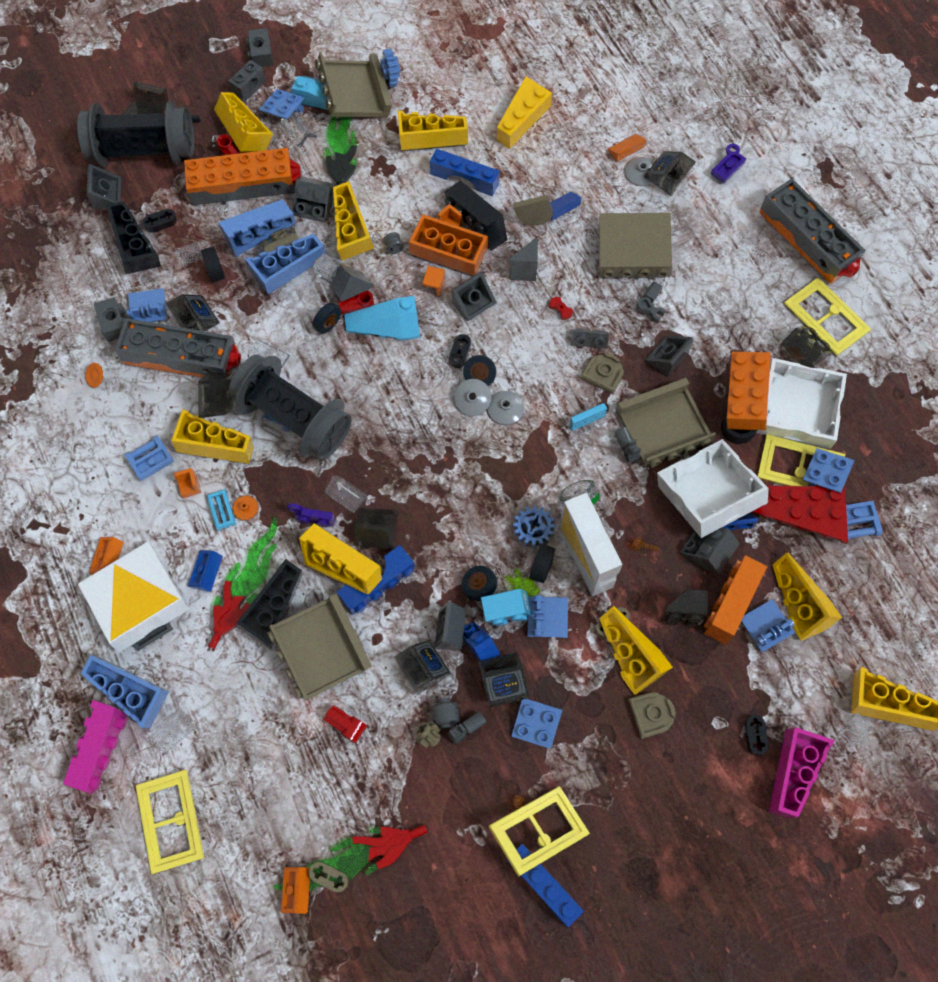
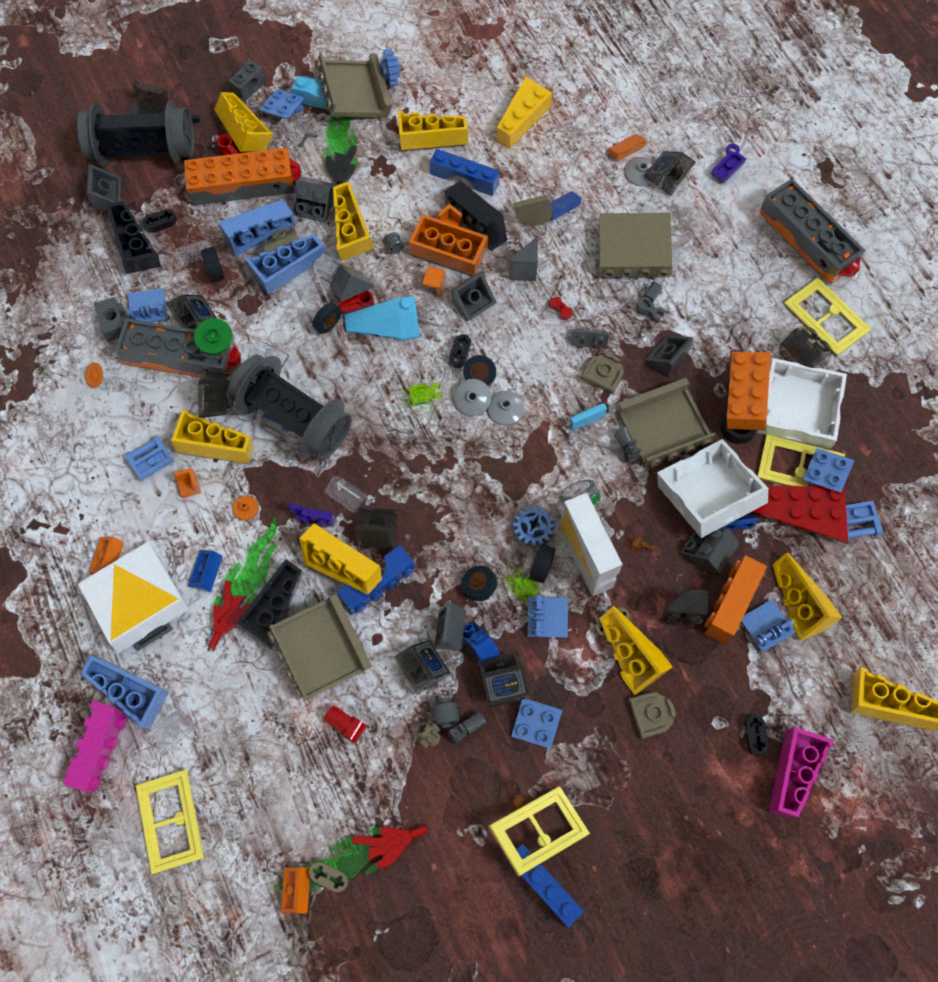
medium azure tile [207,489,236,531] -> none
dark grey brick [246,28,274,67] -> none
medium azure brick [481,589,532,626] -> none
none -> green piece [194,318,235,359]
none -> clear neon green plate [408,383,442,406]

